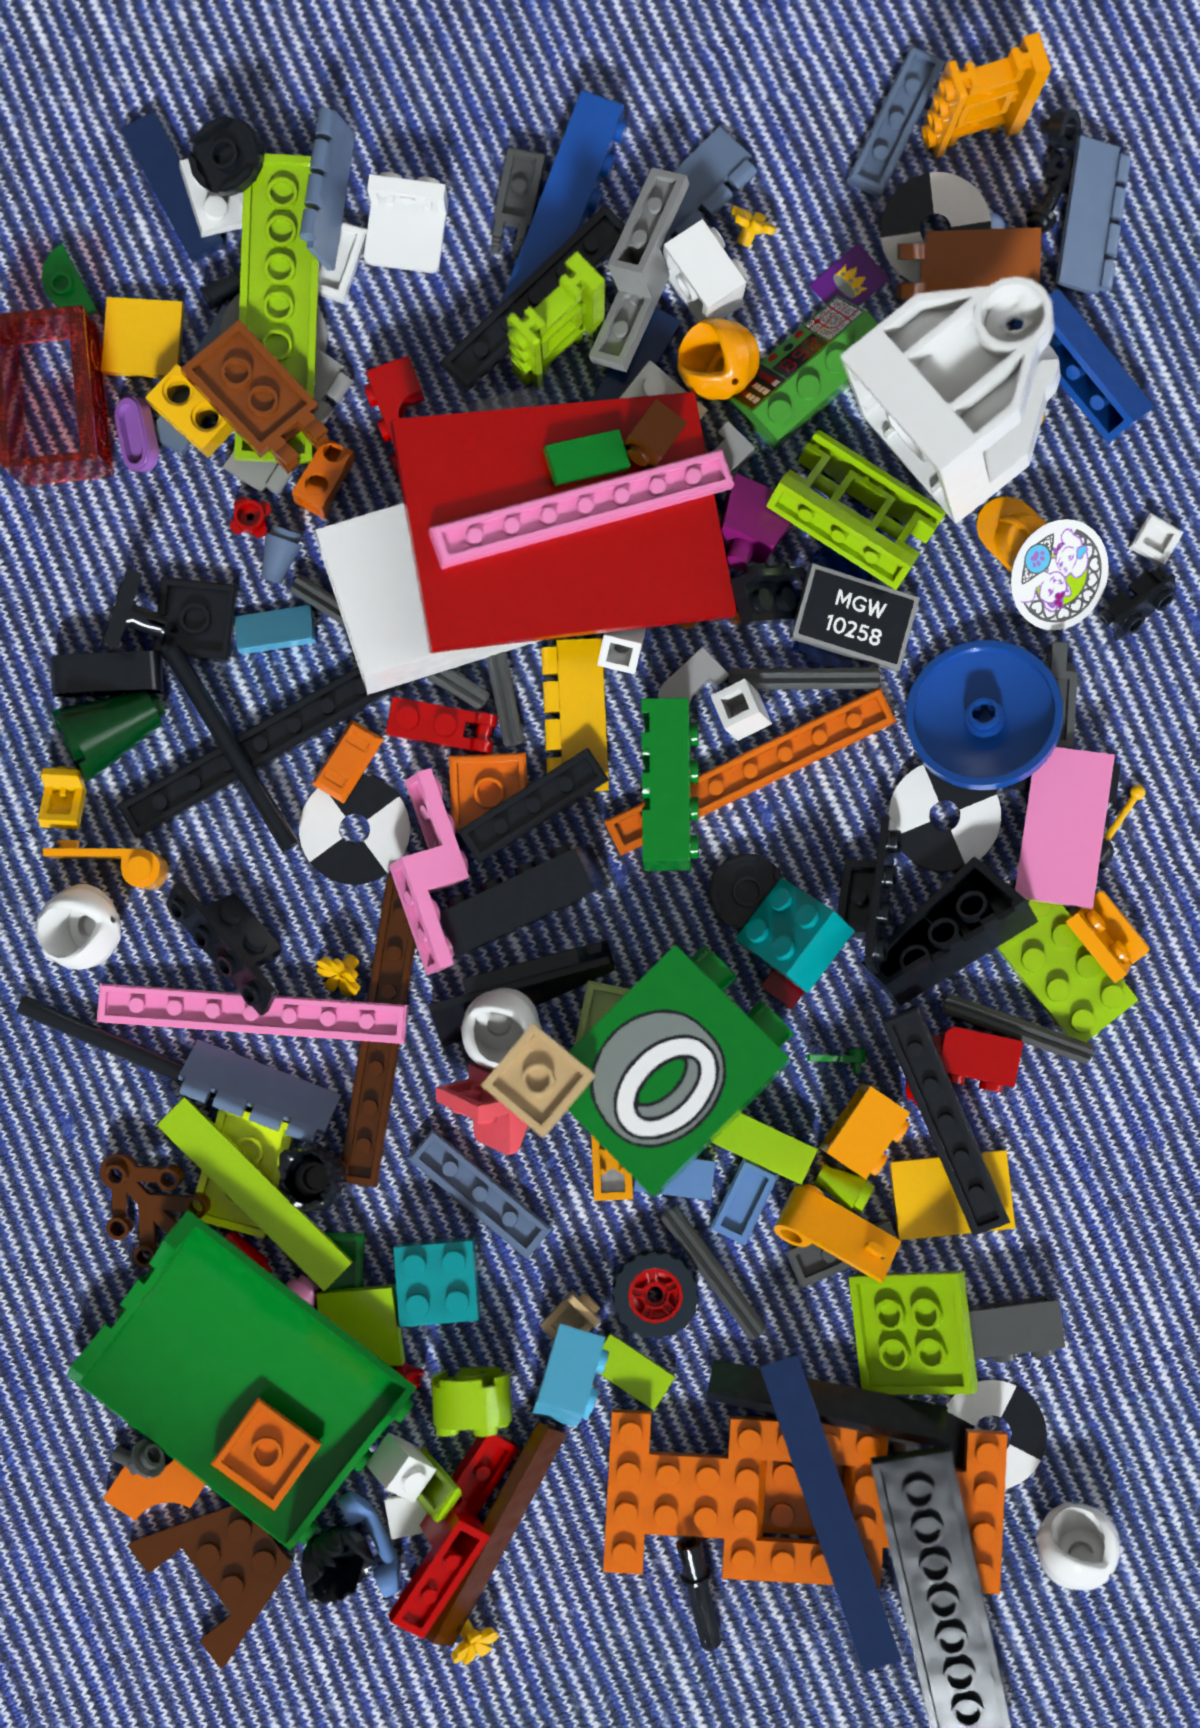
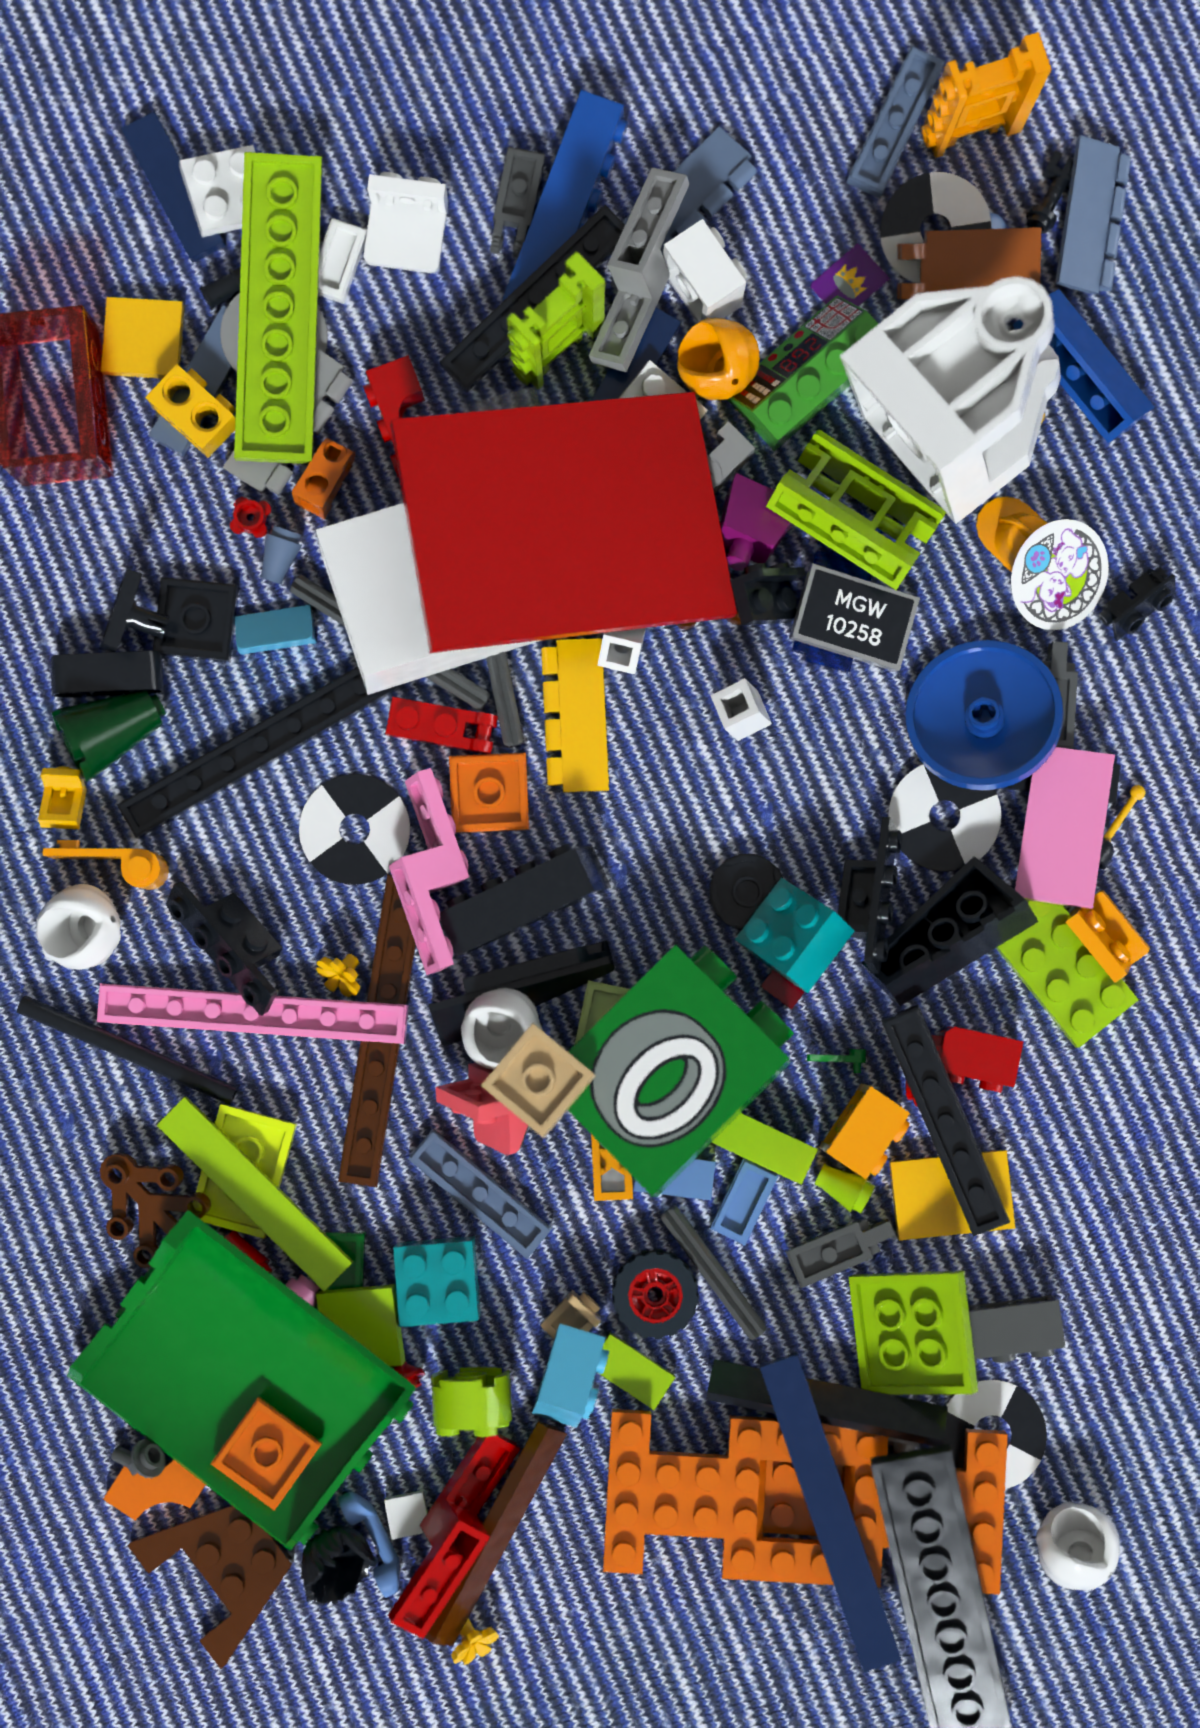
green plate [41,244,99,317] -> none
medium lavender tile [115,396,159,472] -> none
black piece [163,645,299,852] -> none
sand blue windscreen [178,1039,342,1144] -> none
dark orange tile [181,320,328,474] -> none
black tile [189,116,265,196] -> none
black hair [278,1143,347,1211] -> none
sand blue windscreen [299,108,355,271] -> none
orange tile [311,720,384,804] -> none
white brick [366,1432,437,1503] -> none
lime tile [417,1447,462,1522] -> none
bright pink tile [428,449,735,569] -> none
black tile [458,748,609,864] -> none
green tile [543,429,631,487] -> none
orange tile [604,687,897,856] -> none
reddish brown brick [624,399,688,468] -> none
green wedge [641,698,699,871] -> none
light grey leg [658,646,729,706] -> none
black axle [676,1536,721,1650] -> none
dark grey axle [728,668,880,690] -> none
yellow plant [731,205,777,247] -> none
light orange door [773,1184,901,1283] -> none
dark grey axle [942,994,1094,1064] -> none
black tile [1041,108,1081,149] -> none
white tile [1129,513,1184,567] -> none

